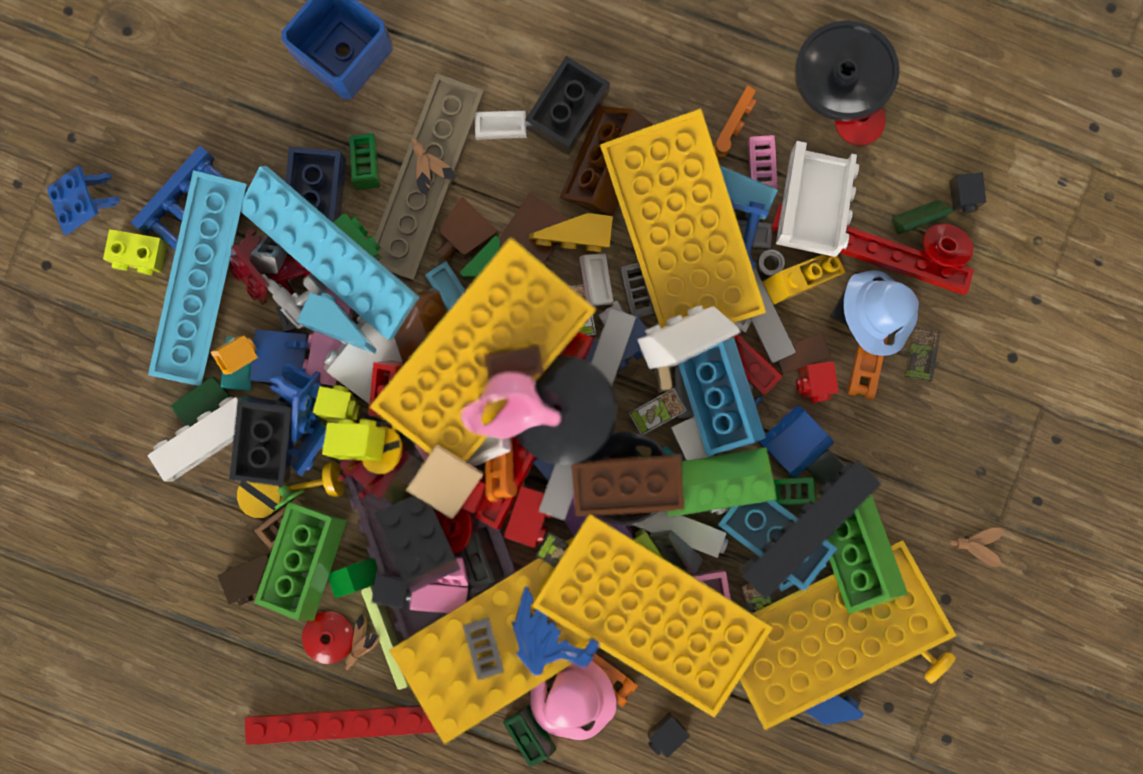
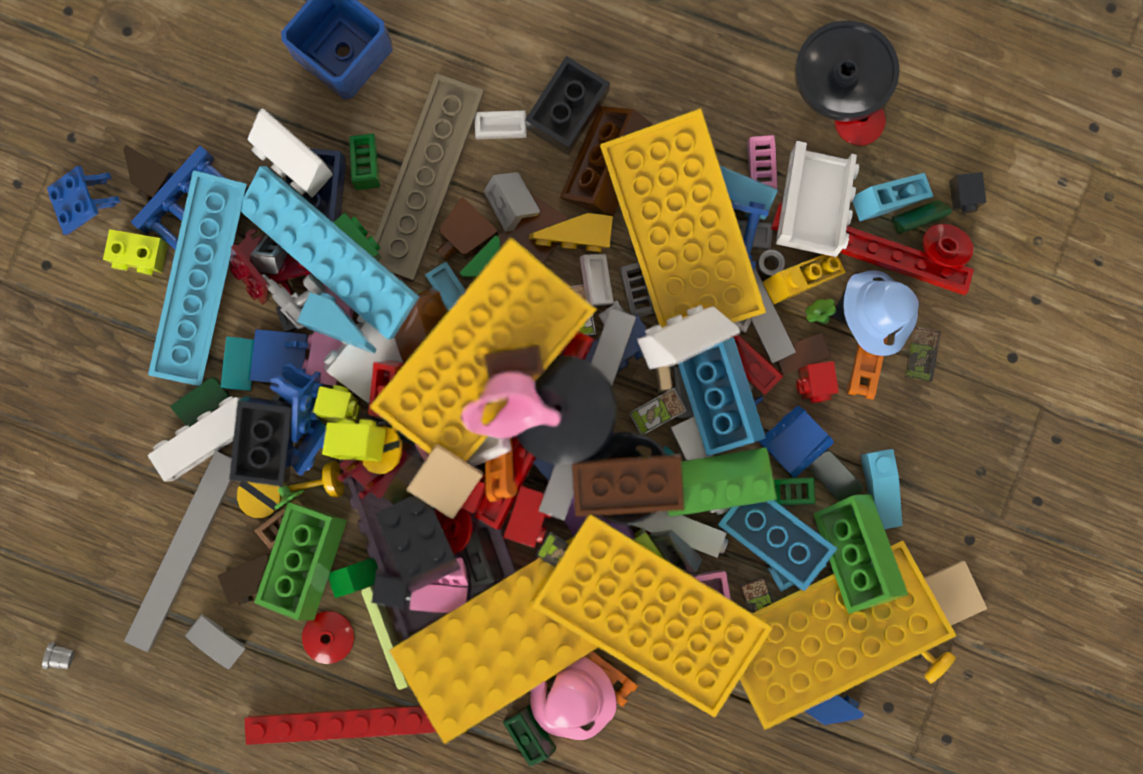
light orange brick [211,335,258,374] -> none
medium nougat piece [345,615,379,670] -> none
medium nougat piece [412,139,455,195] -> none
flat silver slope [463,617,504,680] -> none
blue animal [512,587,600,676] -> none
black brick [647,712,690,758] -> none
orange plate [714,85,757,158] -> none
black brick [742,460,882,600] -> none
medium nougat piece [949,527,1004,567] -> none
none -> light grey piece [42,642,74,670]
none -> dark brown slope [123,145,174,201]
none -> light grey tile [124,451,232,652]
none -> light grey slope [185,614,245,670]
none -> white slope [248,108,333,197]
none -> light grey panel [484,172,540,232]
none -> bright green plant [805,299,836,324]
none -> medium azure slope [852,173,933,221]
none -> medium azure slope [860,449,903,529]
none -> tan tile [924,560,987,625]

